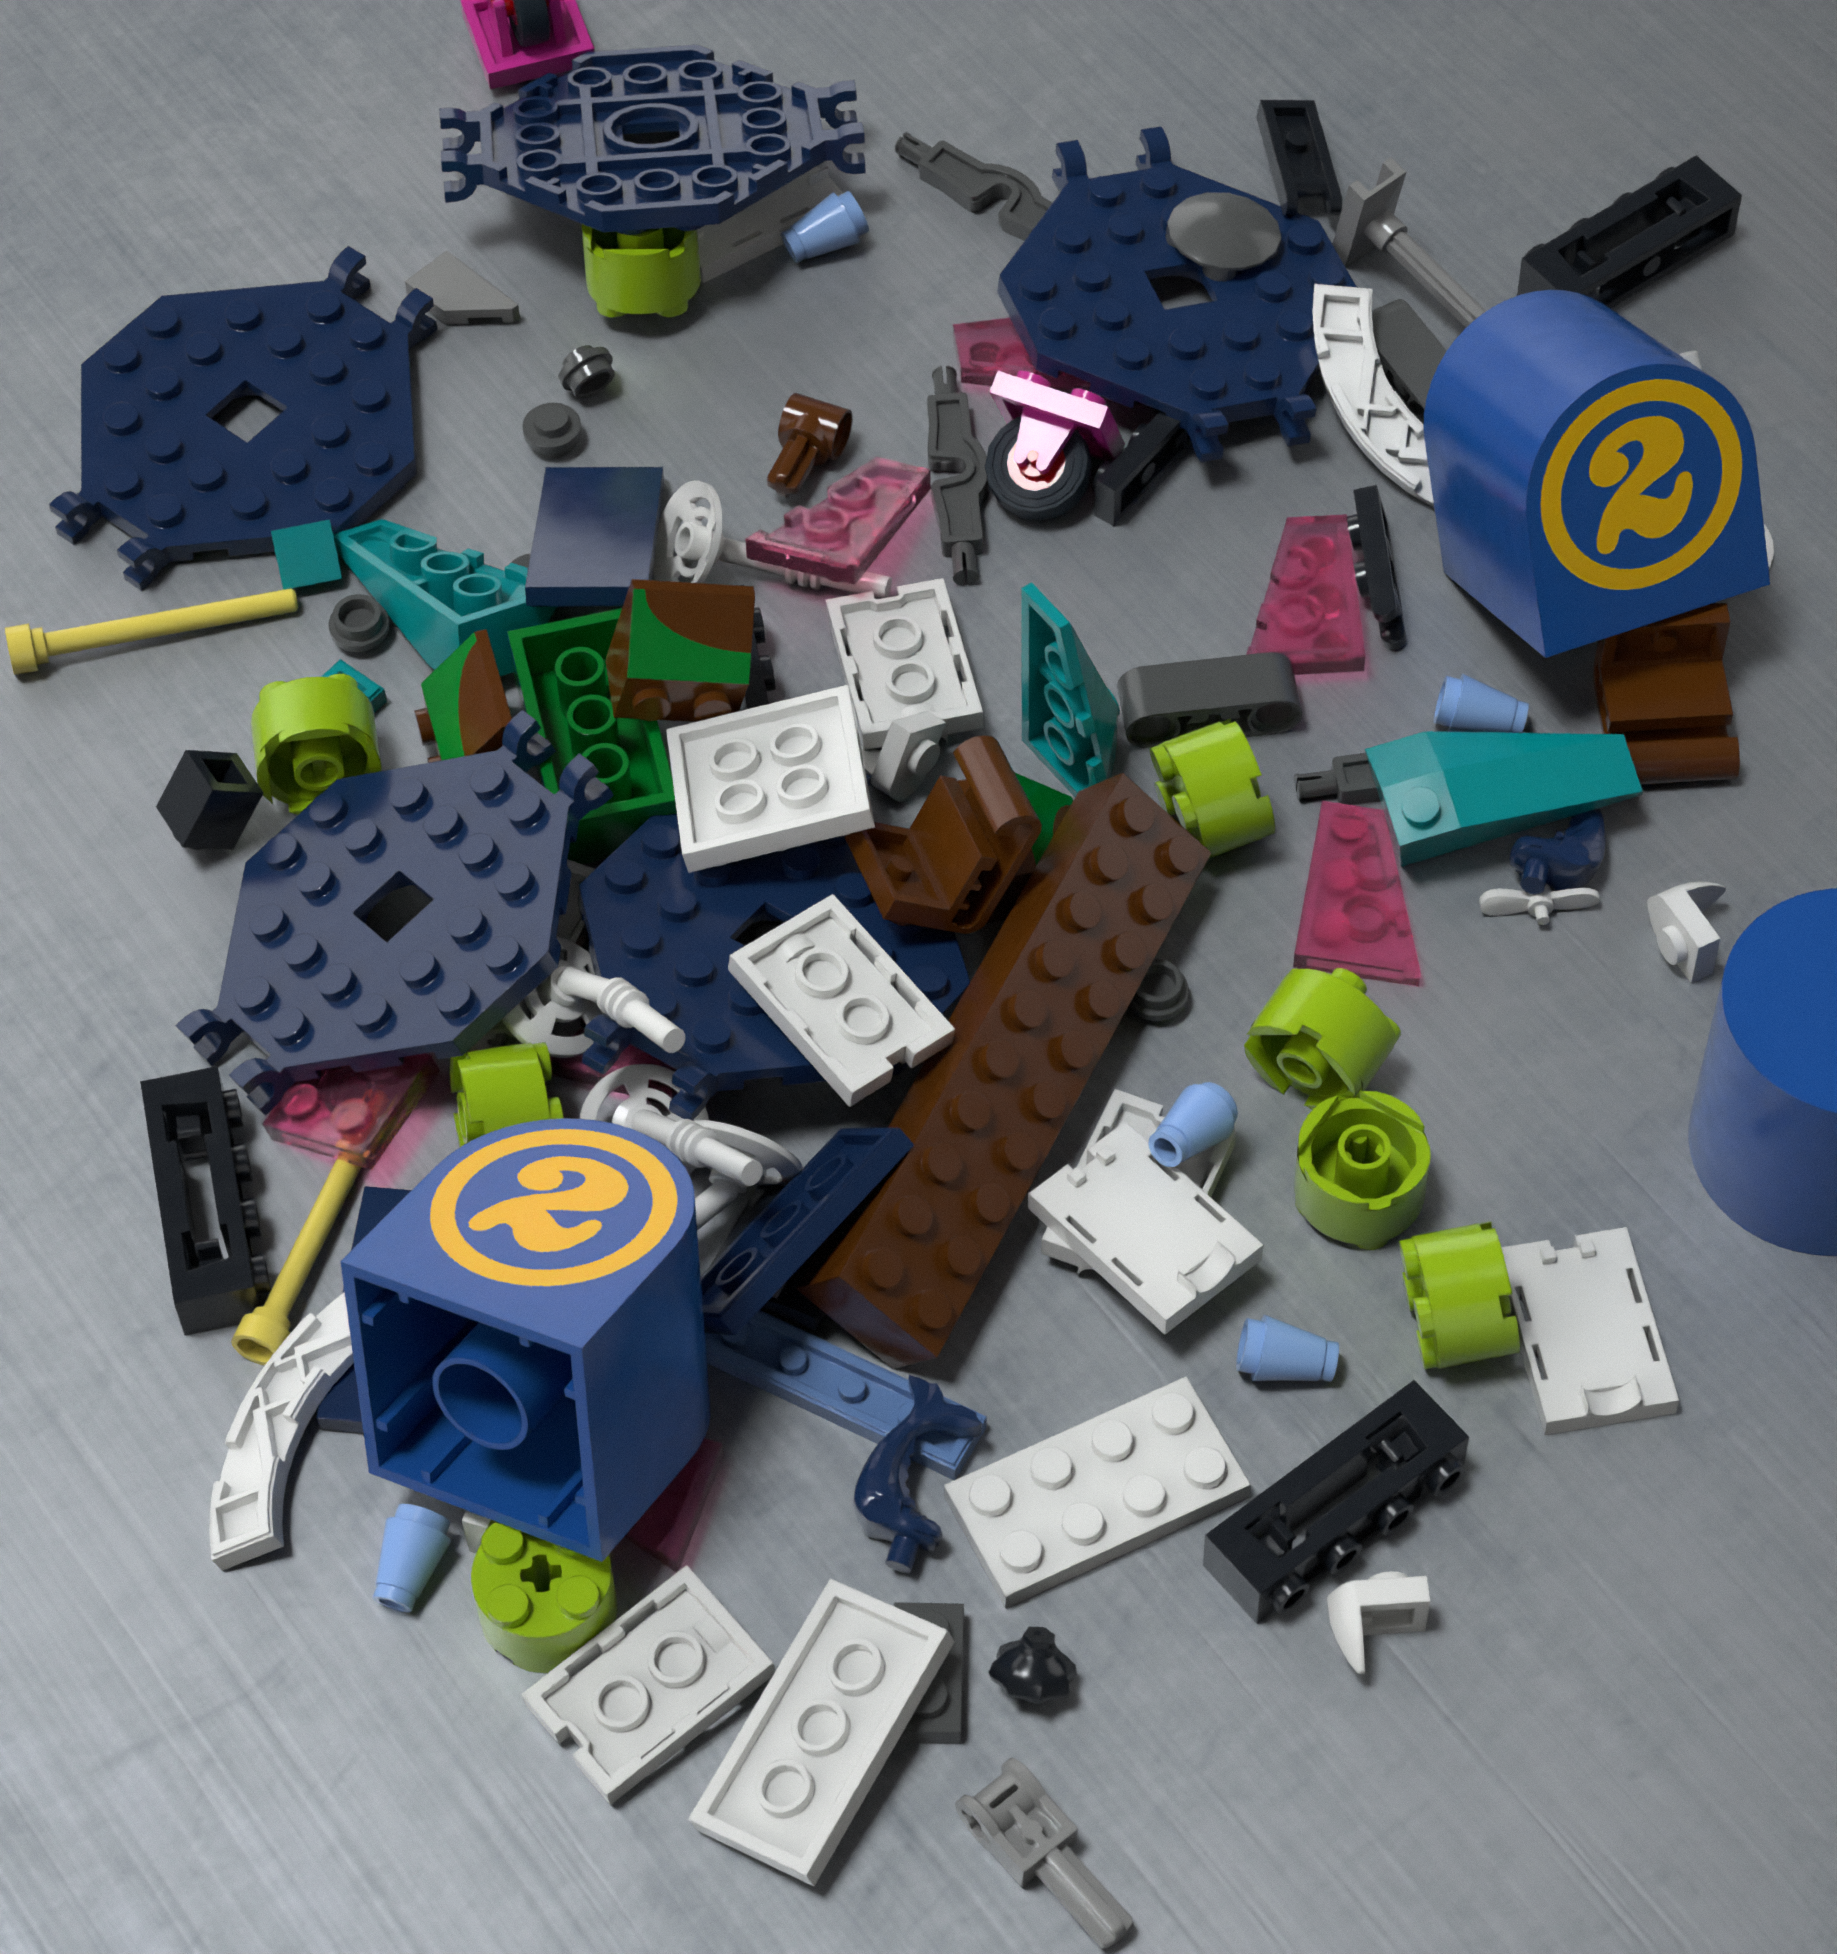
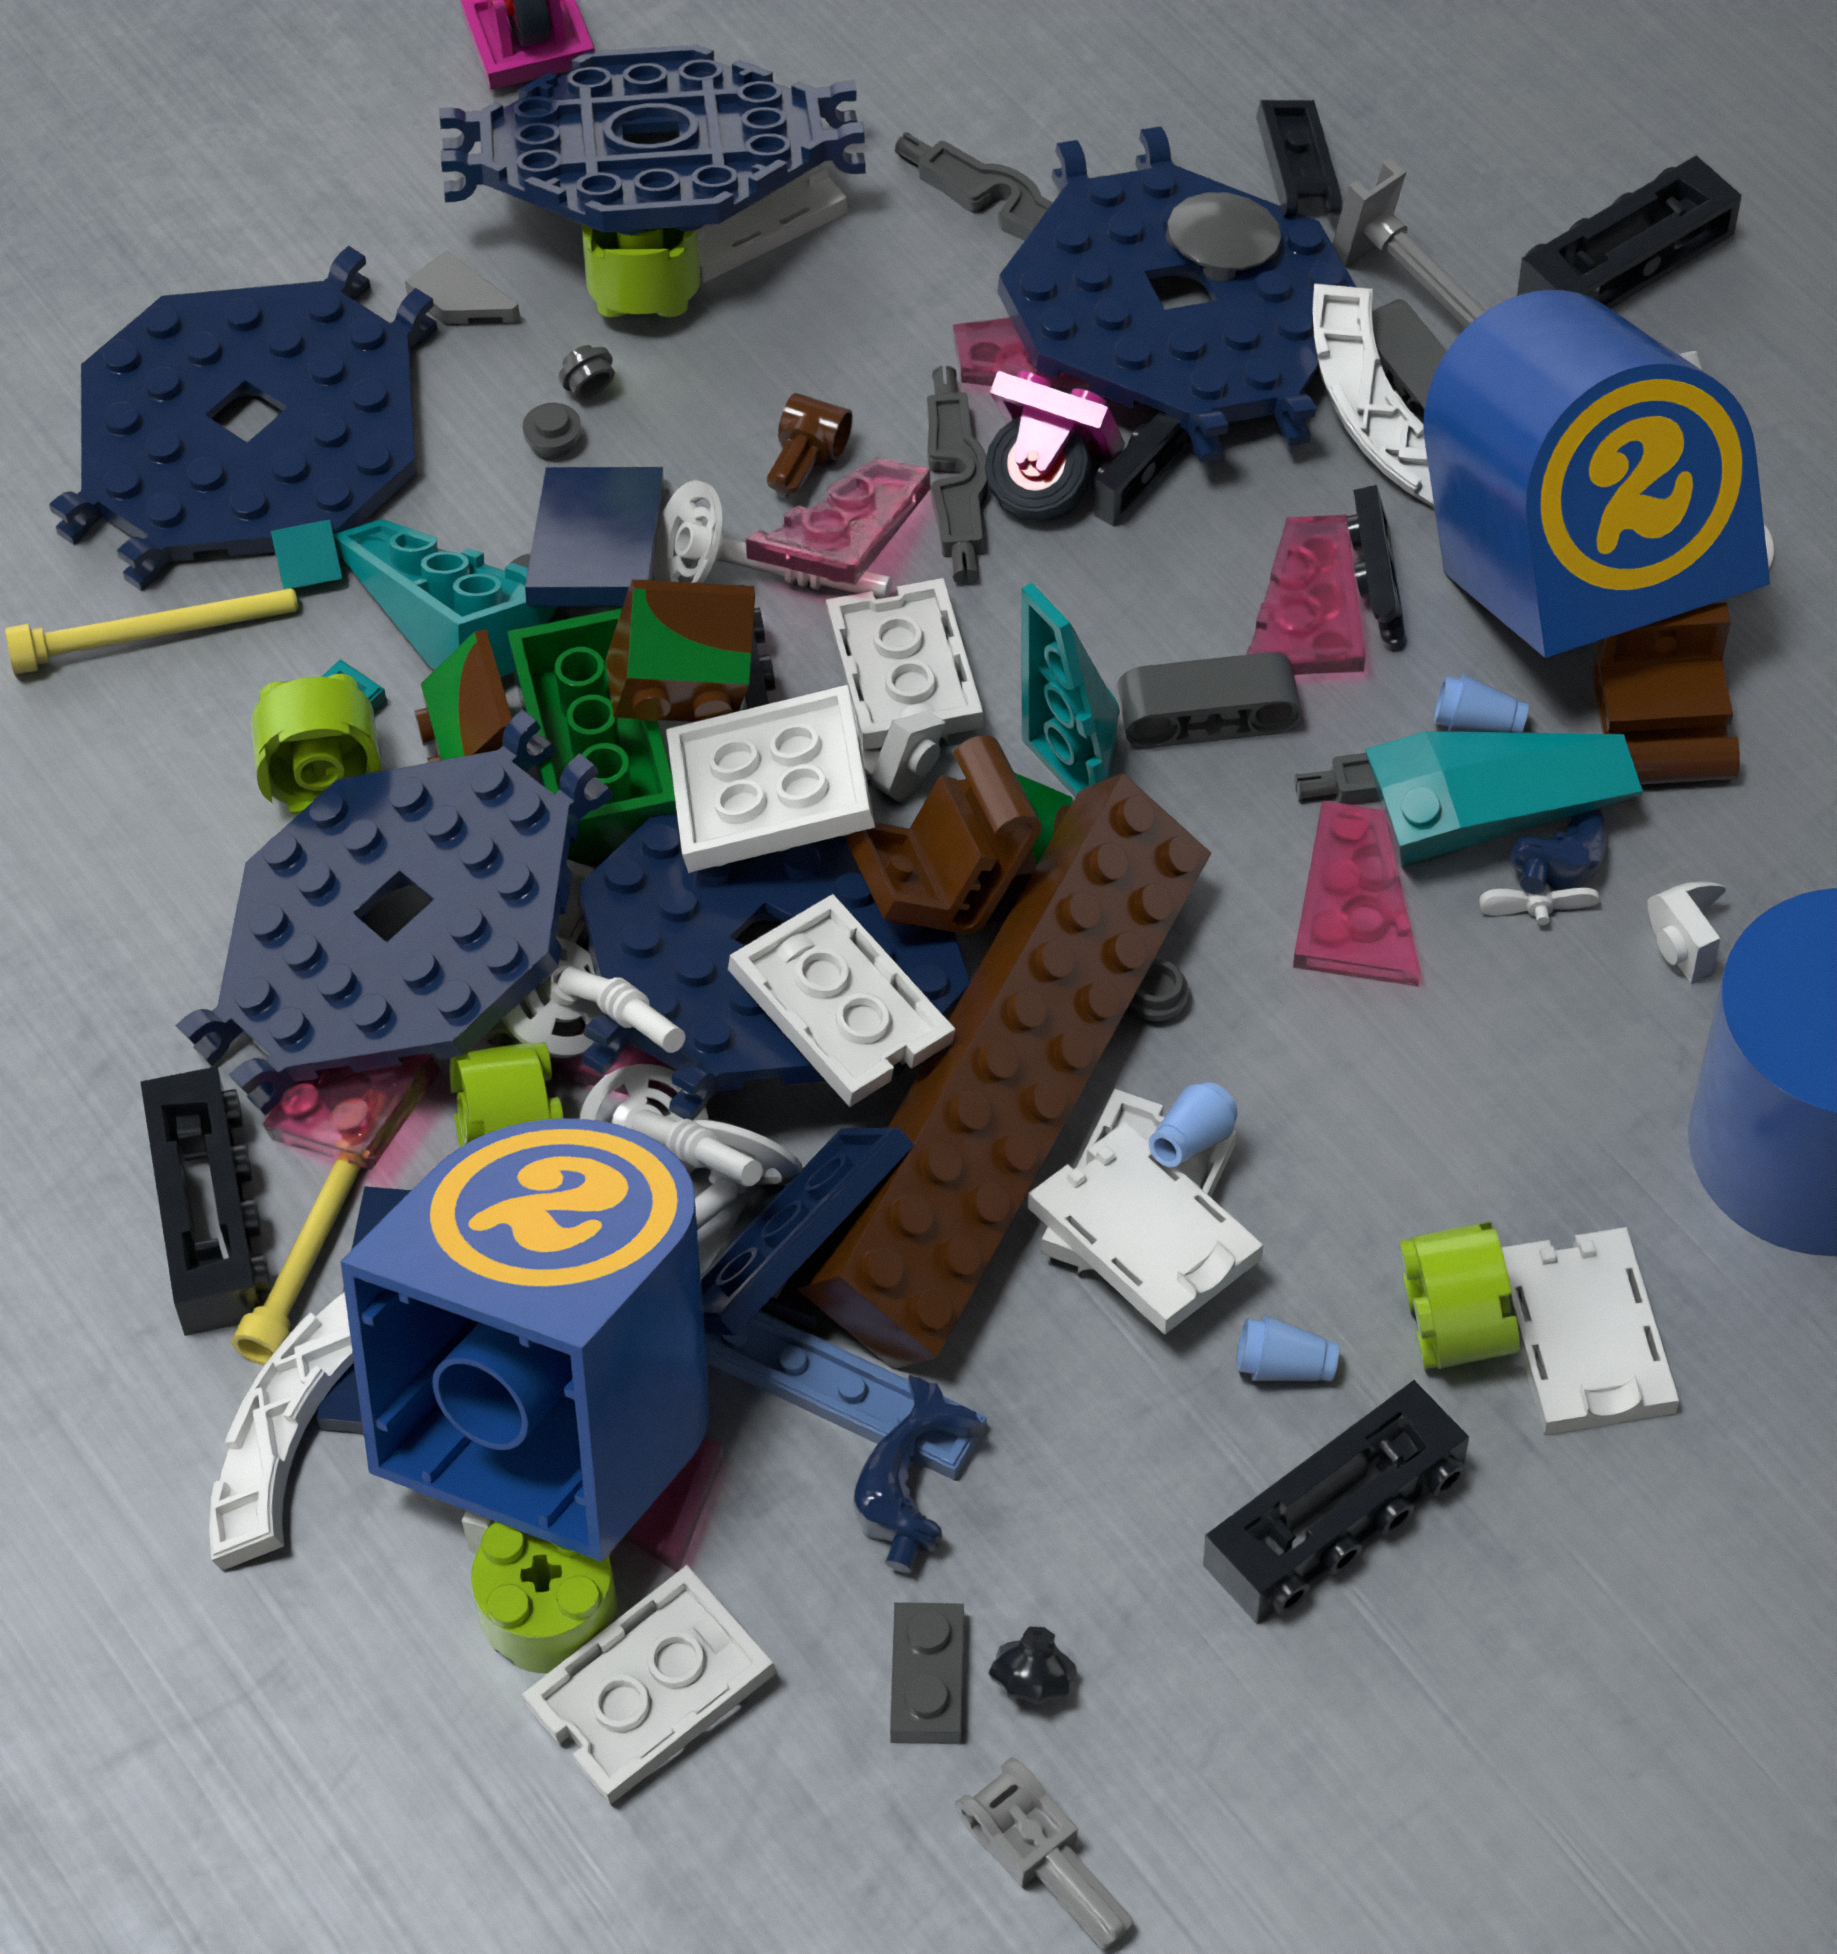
black brick [156,750,264,850] -> none
dark grey plate [328,594,390,652] -> none
light blue cone [372,1504,451,1612] -> none
white plate [688,1579,954,1886] -> none
light blue cone [780,191,869,263] -> none
white plate [944,1377,1251,1609] -> none
lime brick [1149,718,1275,859] -> none
lime brick [1244,968,1401,1110] -> none
lime brick [1294,1091,1431,1250] -> none
white plate [1327,1571,1430,1674] -> none

